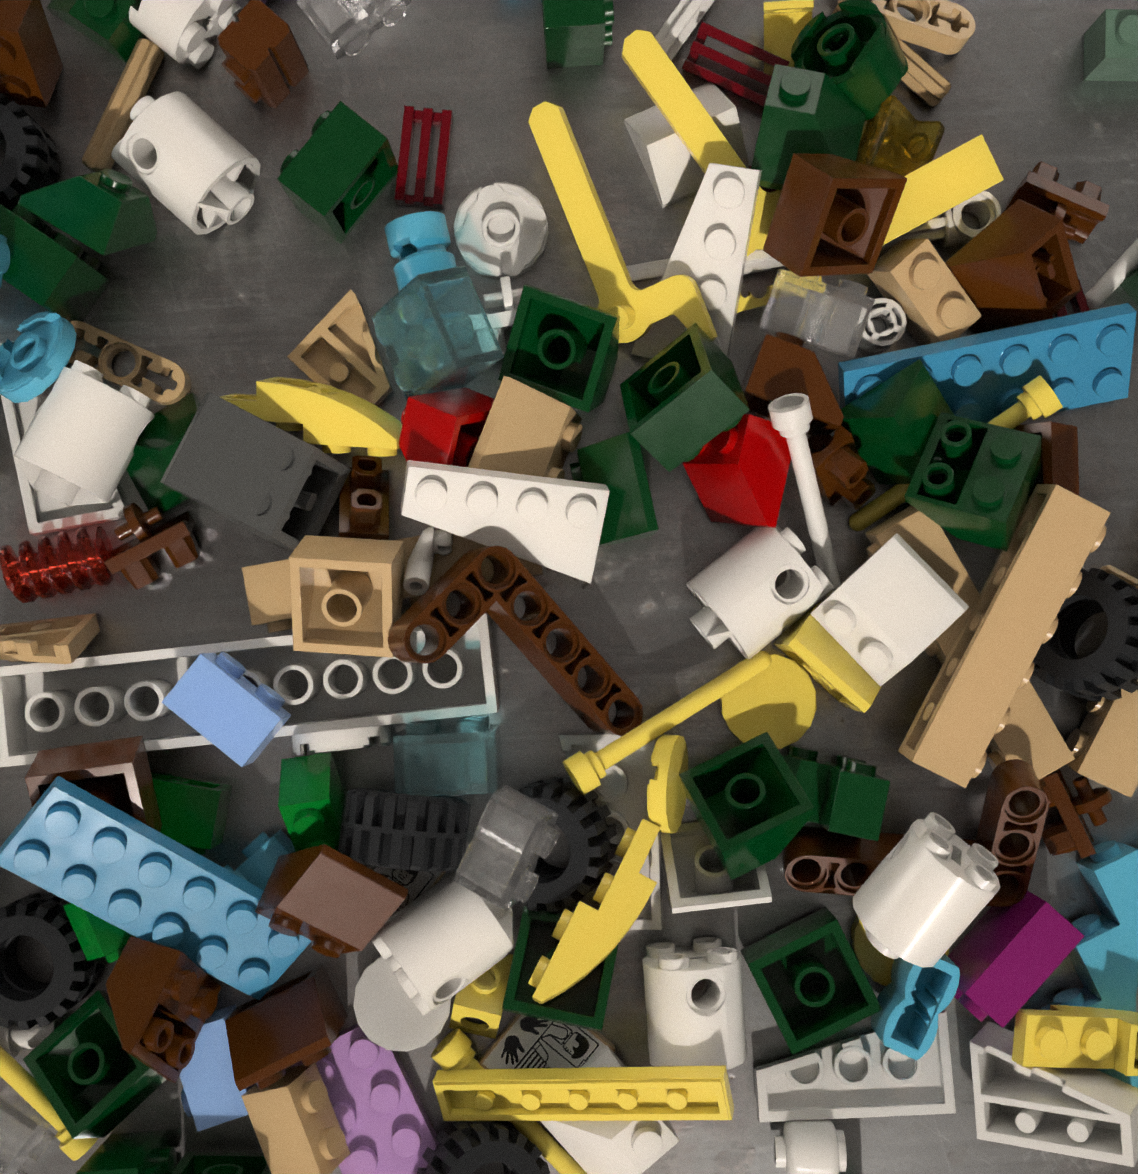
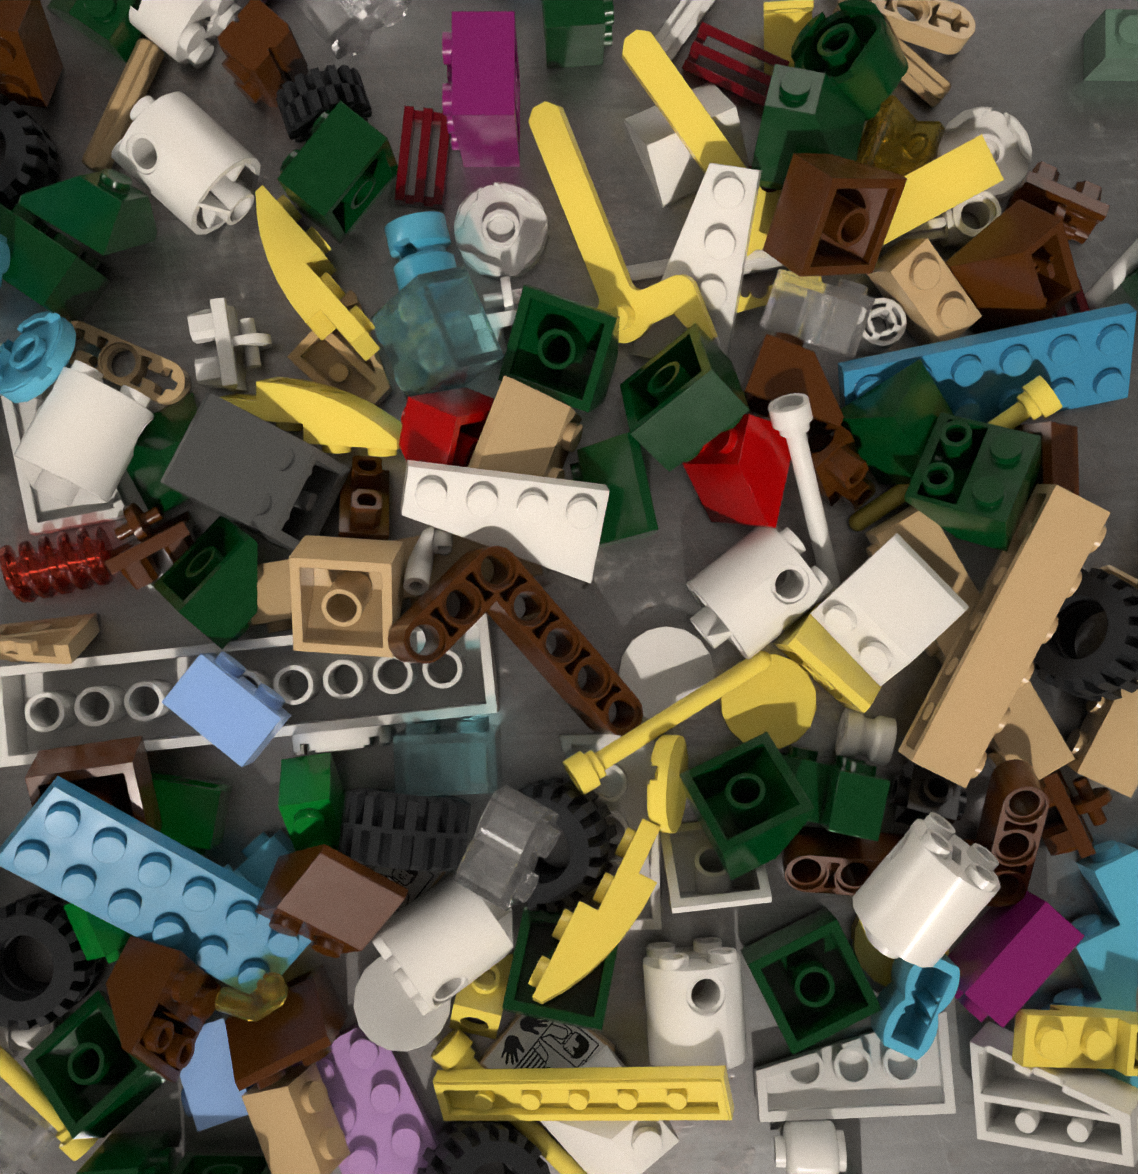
none -> dark green slope [153,515,258,649]
none -> white hips [187,297,272,393]
none -> clear yellow arm [215,972,288,1022]
none -> light yellow slope [255,185,380,361]
none -> black tyre [276,65,372,144]
none -> magenta brick [442,11,520,167]
none -> white tile [618,626,715,719]
none -> white wheel [835,708,897,765]
none -> black brick [890,760,967,829]
none -> white tile [933,106,1032,202]

